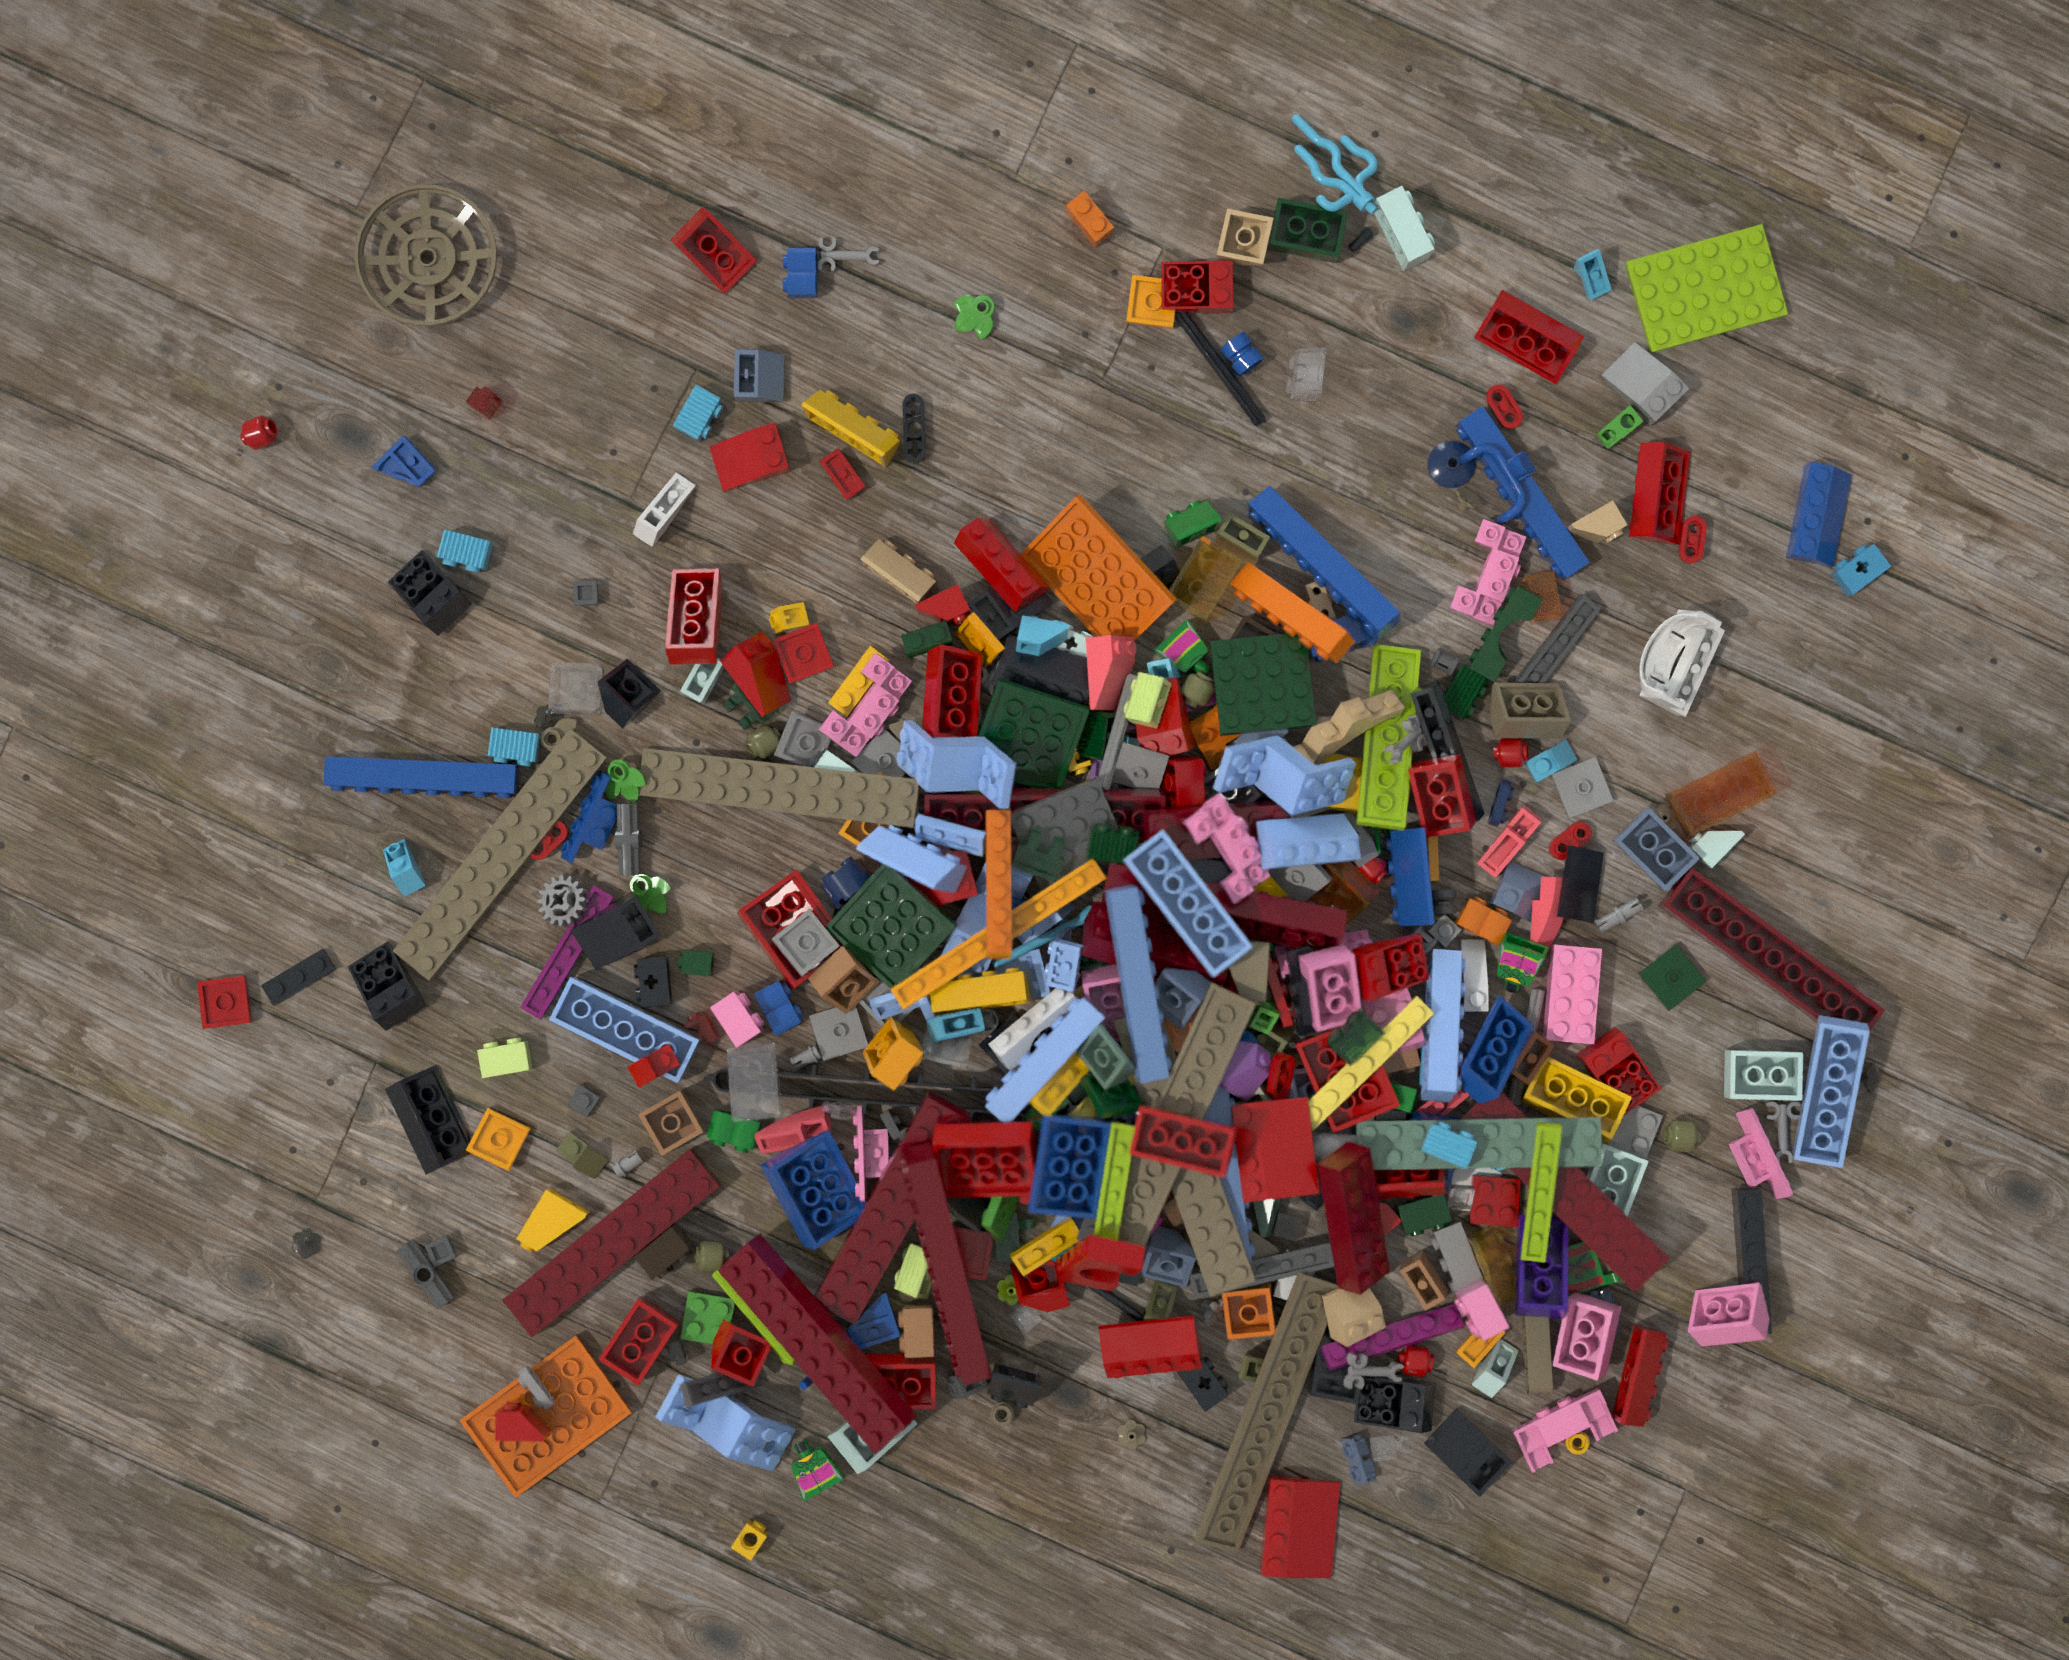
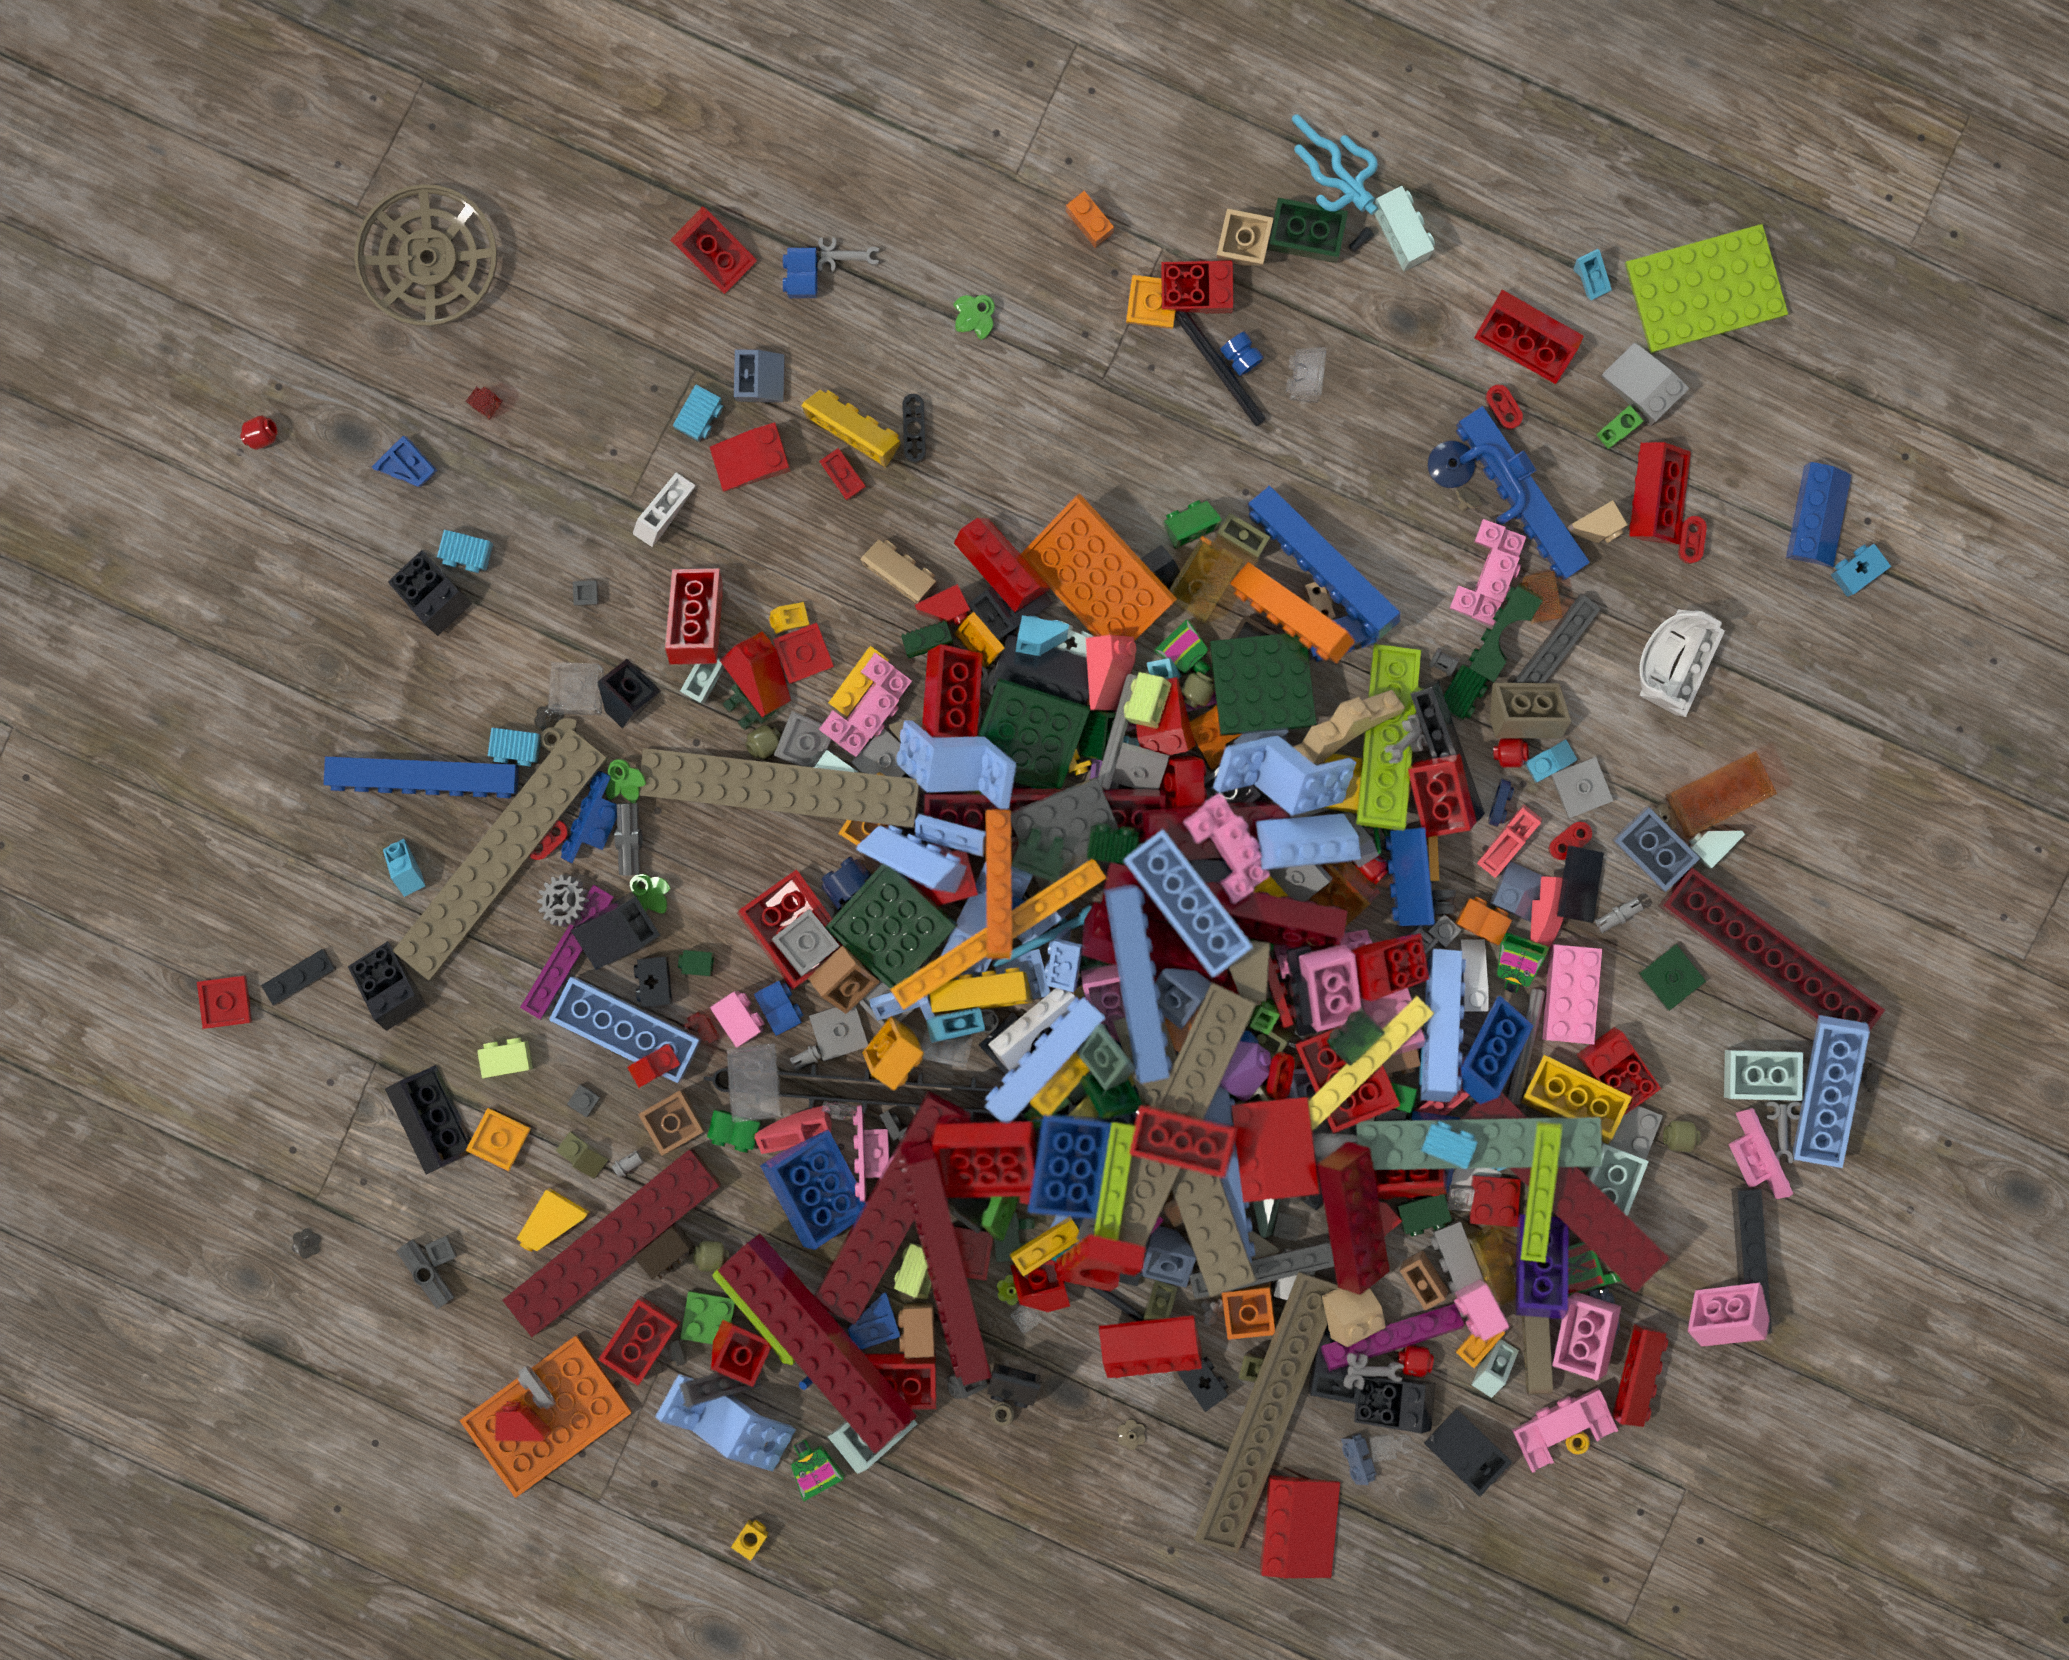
reddish brown brick [1510,1031,1555,1085] -> none

